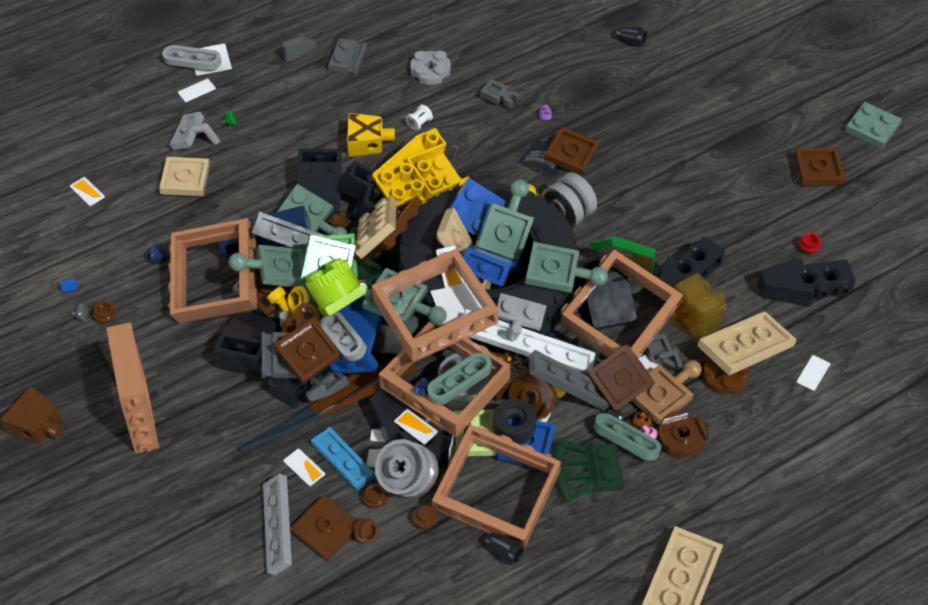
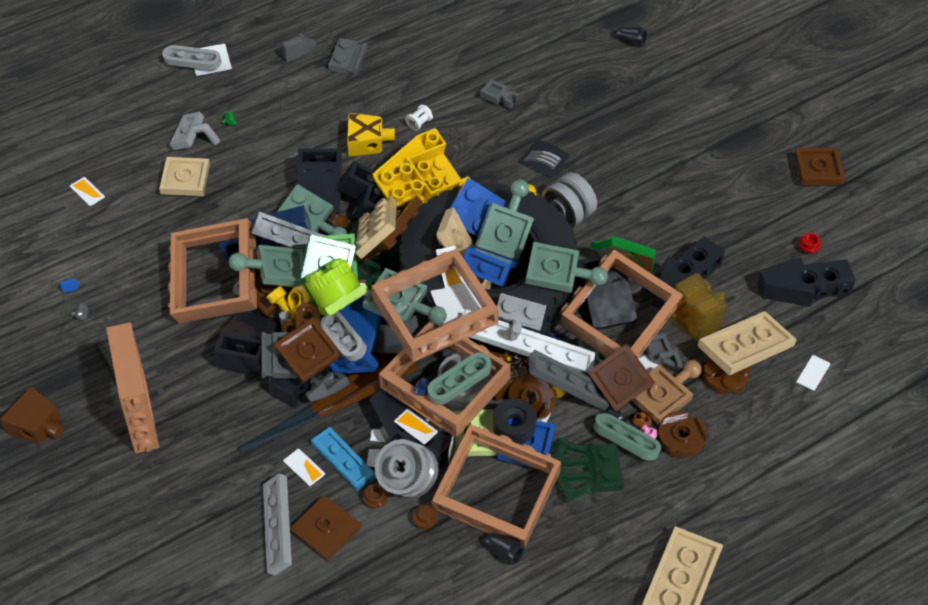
reddish brown plate [93,301,117,323] -> none
dark blue hinge [147,244,167,264] -> none
white sticker [178,79,216,102] -> none
reddish brown plate [353,518,378,543] -> none
light grey plate [411,51,451,85] -> none
medium lavender rock [539,105,552,120] -> none
reddish brown plate [544,127,600,175] -> none
sand green plate [845,102,902,149] -> none

